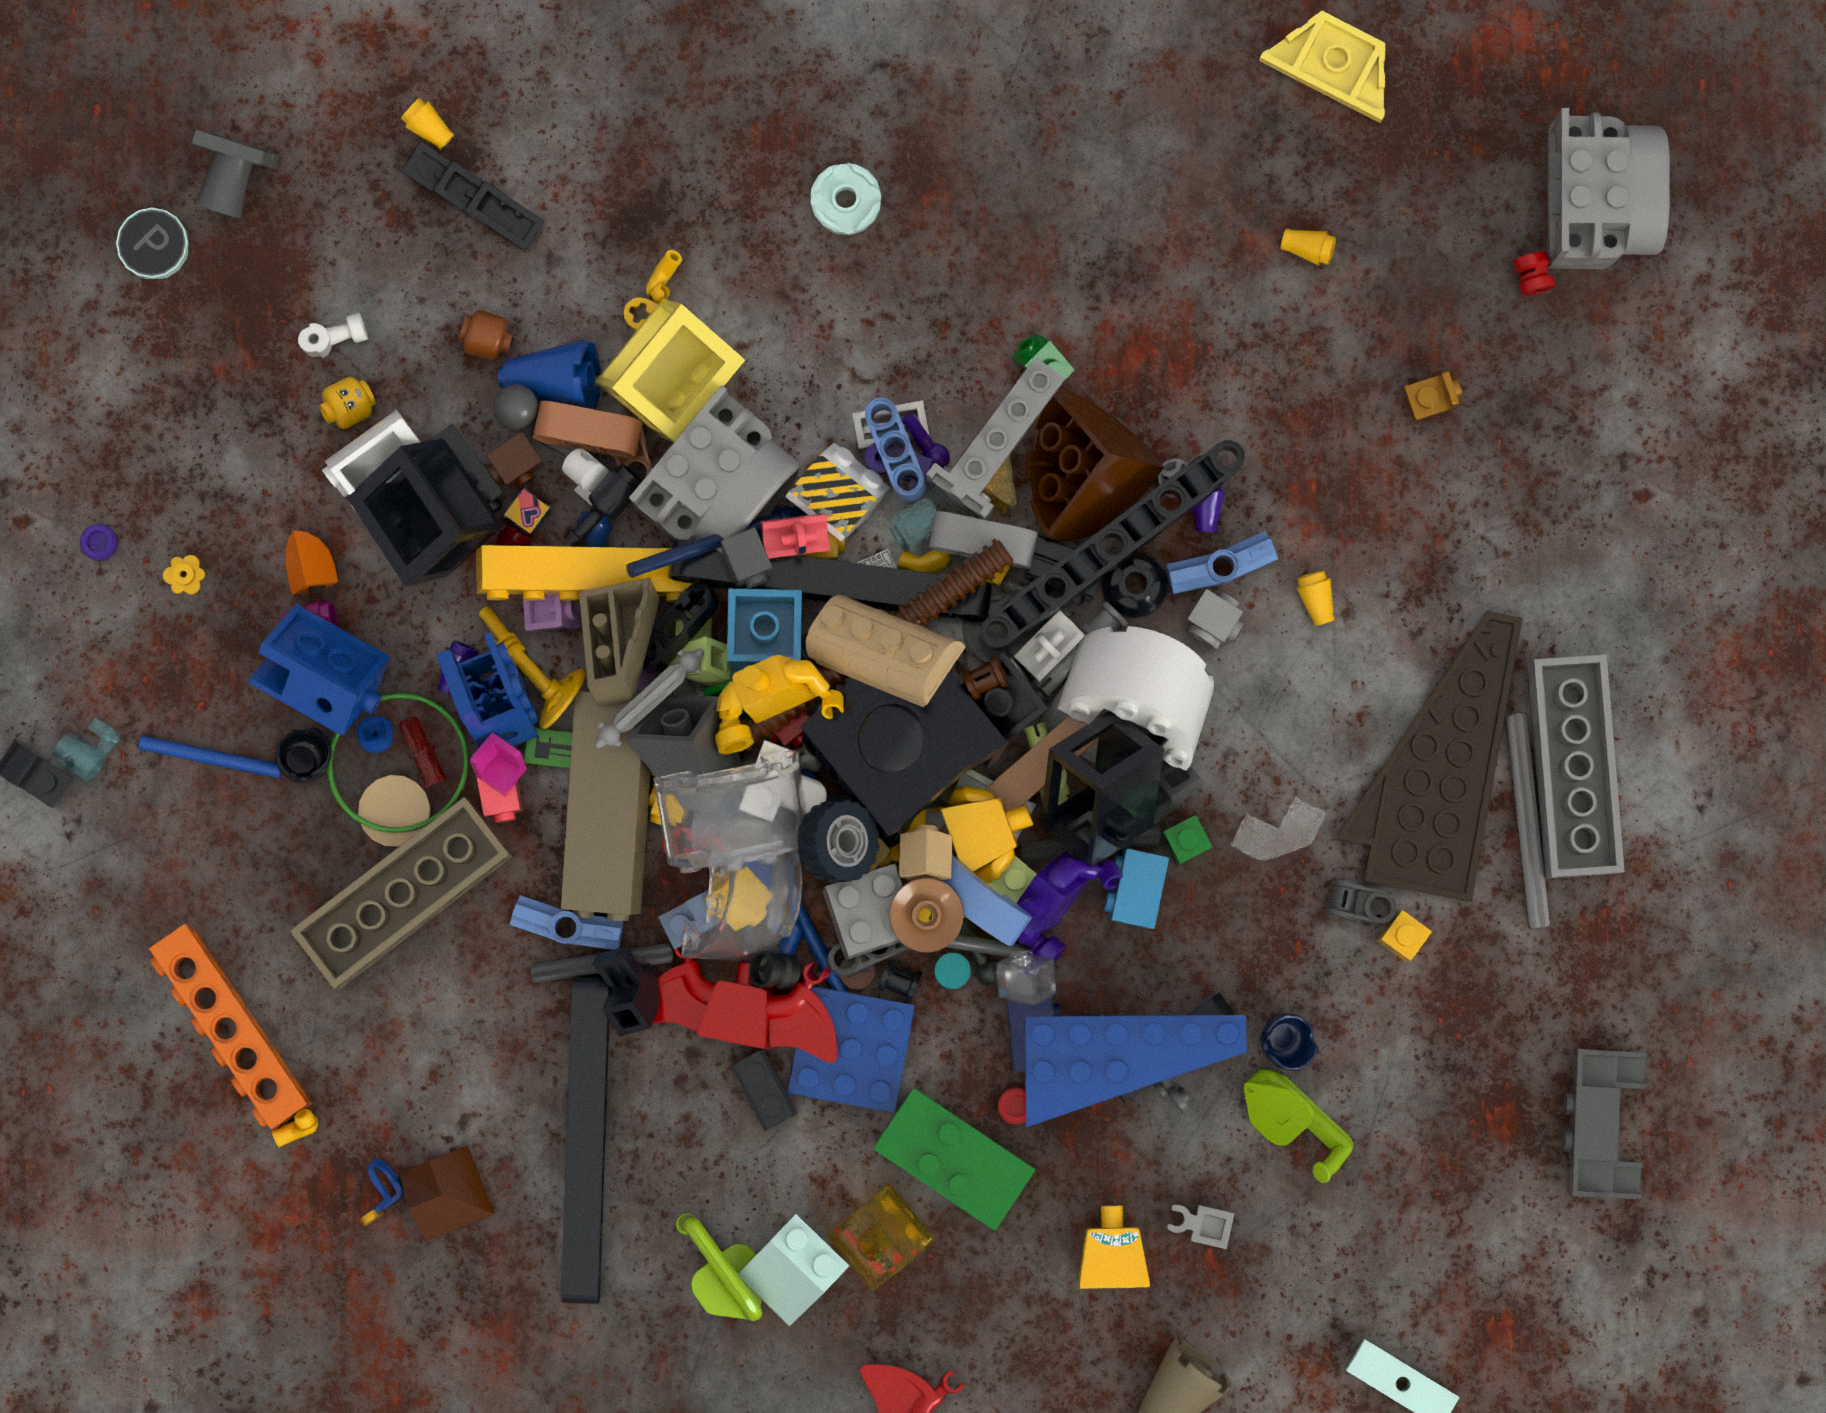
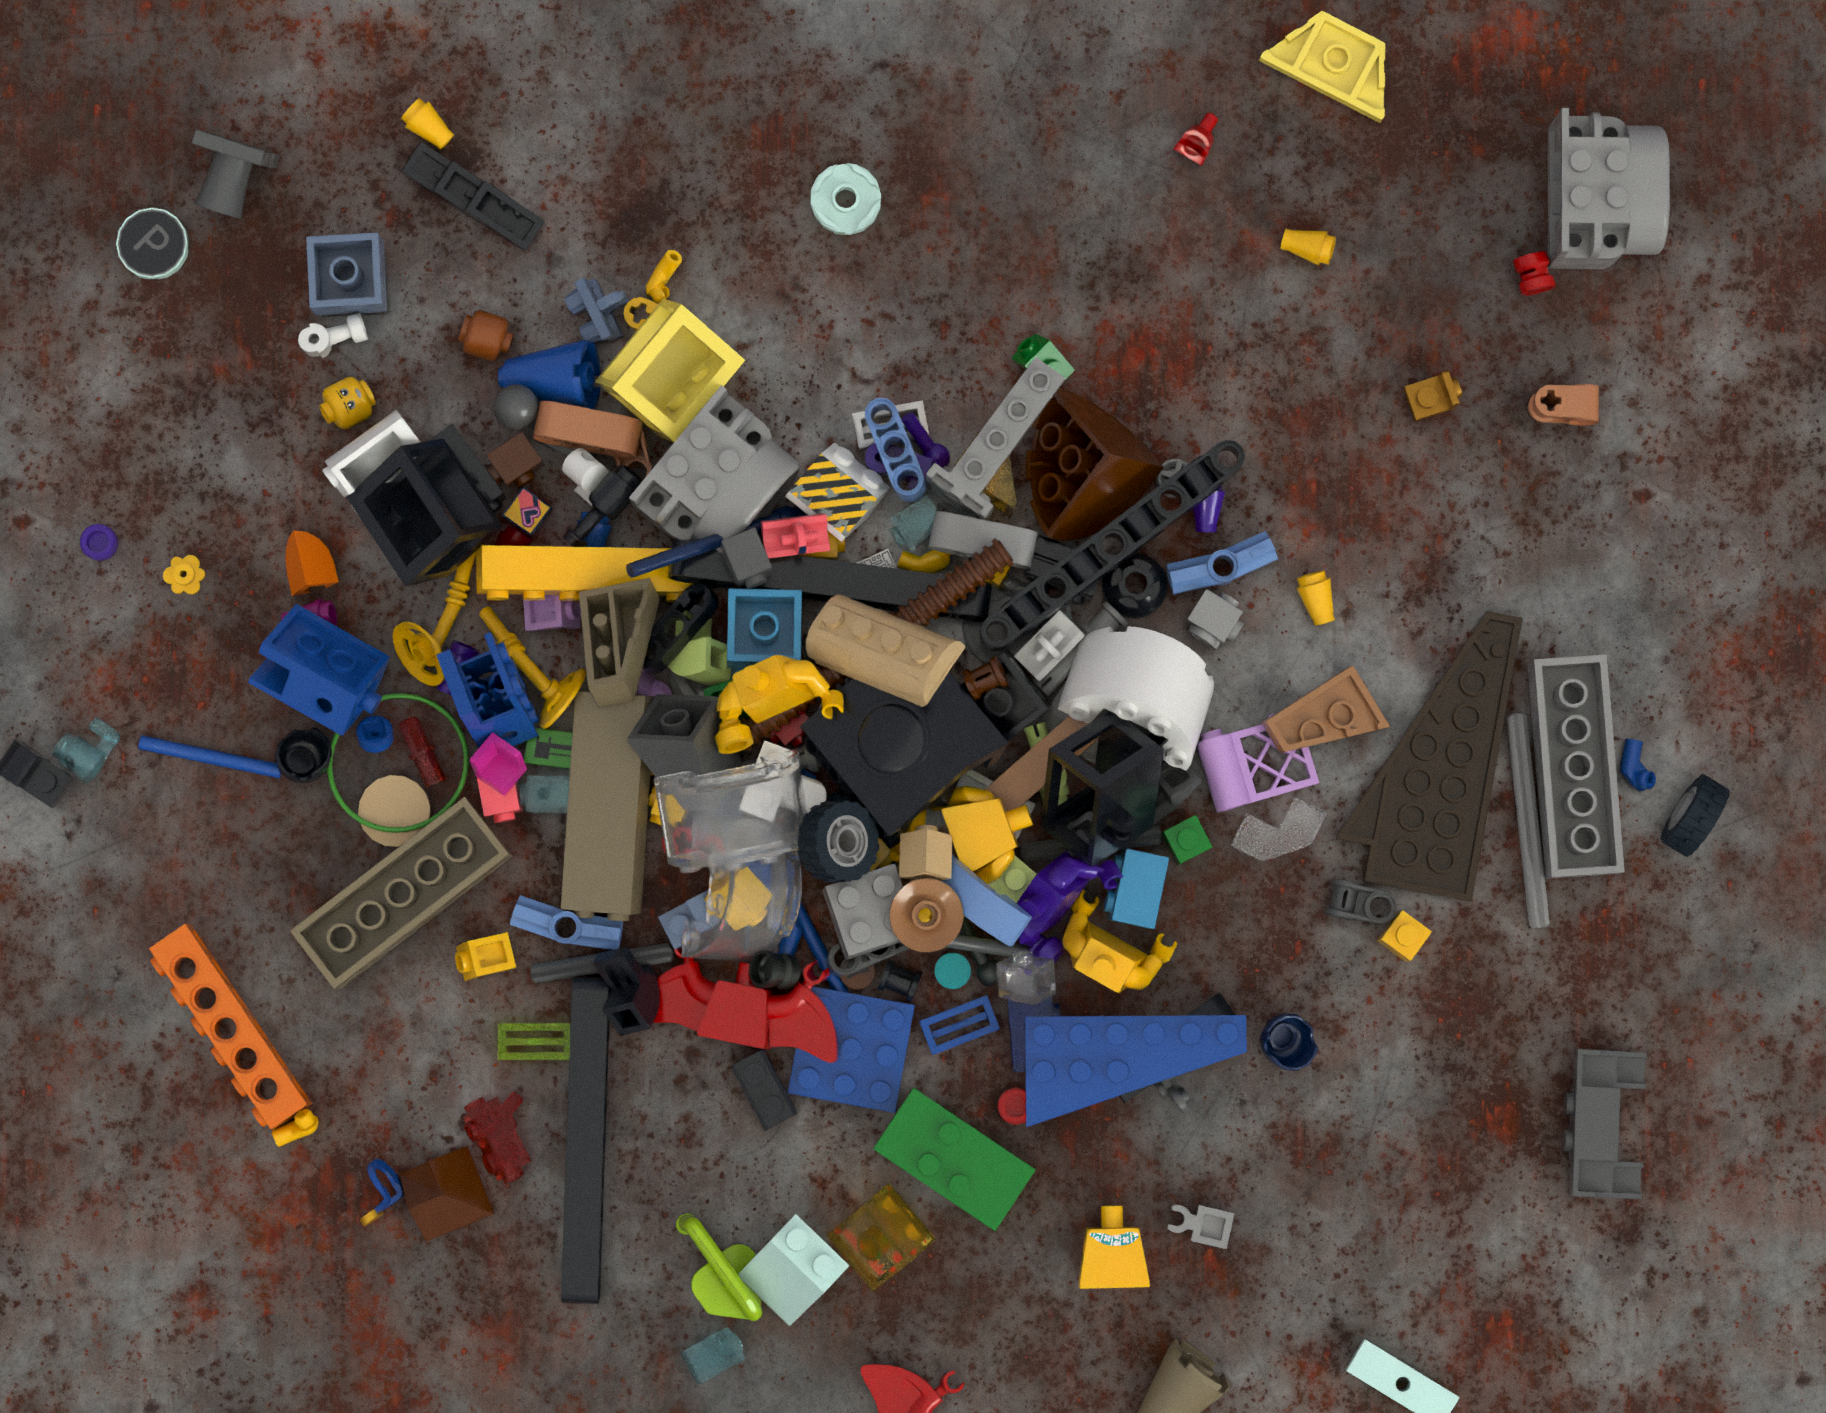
light grey wheel [594,648,704,749] -> none
lime piece [1244,1069,1354,1183] -> none
none -> sand blue brick [306,233,388,316]
none -> yellow dish [392,551,476,686]
none -> yellow bracket [455,932,516,981]
none -> clear red brick [464,1092,532,1185]
none -> clear neon green tile [497,1023,571,1060]
none -> clear light blue brick [520,775,570,815]
none -> sand blue hips [564,278,628,344]
none -> clear light blue bracket [680,1327,745,1385]
none -> blue tile [919,995,1000,1055]
none -> yellow torso [1062,890,1177,993]
none -> red piece [1173,113,1218,166]
none -> lavender piece [1197,713,1319,813]
none -> medium nougat wing [1261,665,1390,753]
none -> nougat piece [1528,384,1599,426]
none -> blue arm [1620,739,1656,791]
none -> black wheel [1660,774,1730,857]

